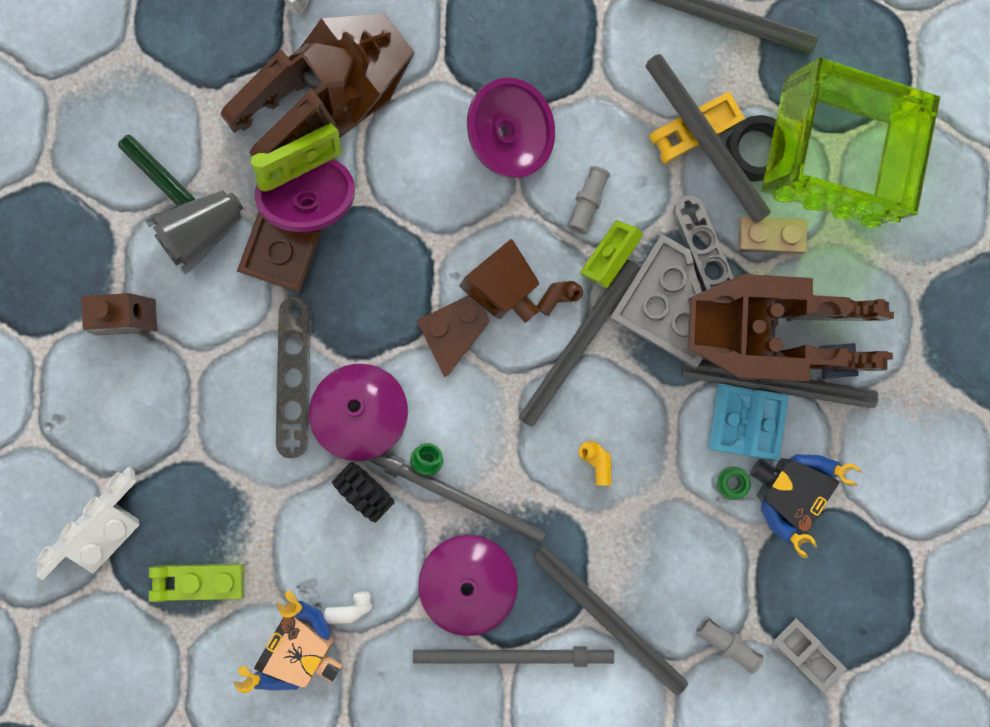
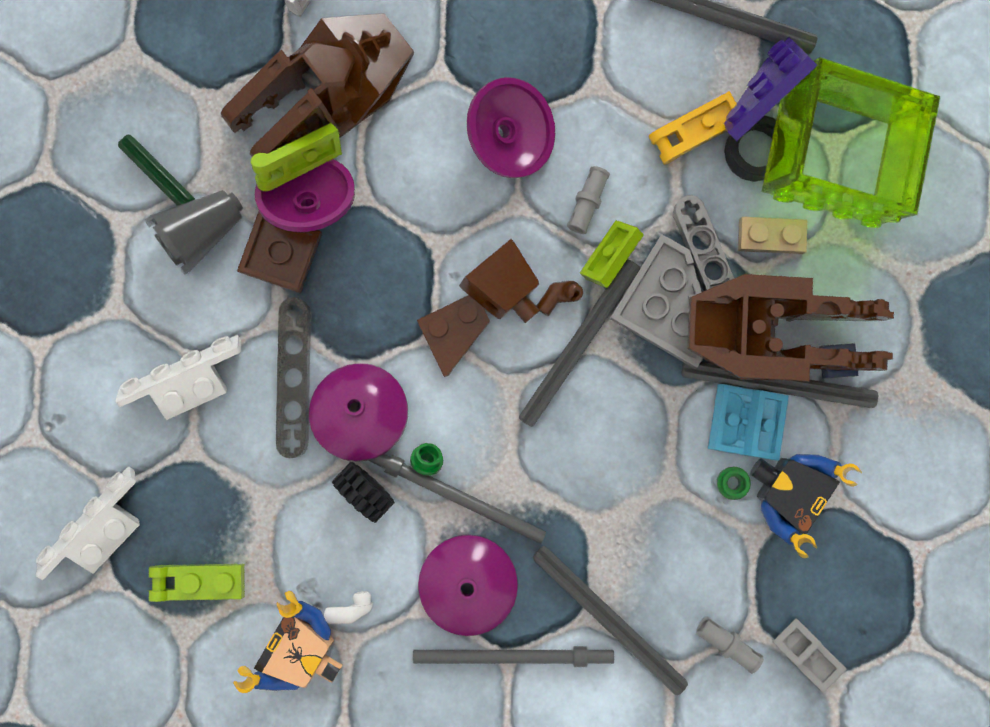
reddish brown torso [81,293,157,336] -> none
yellow arm [578,441,612,485] -> none
dark grey axle [646,54,771,223] -> none
none -> white bracket [115,335,241,420]
none -> dark purple plate [724,37,817,141]

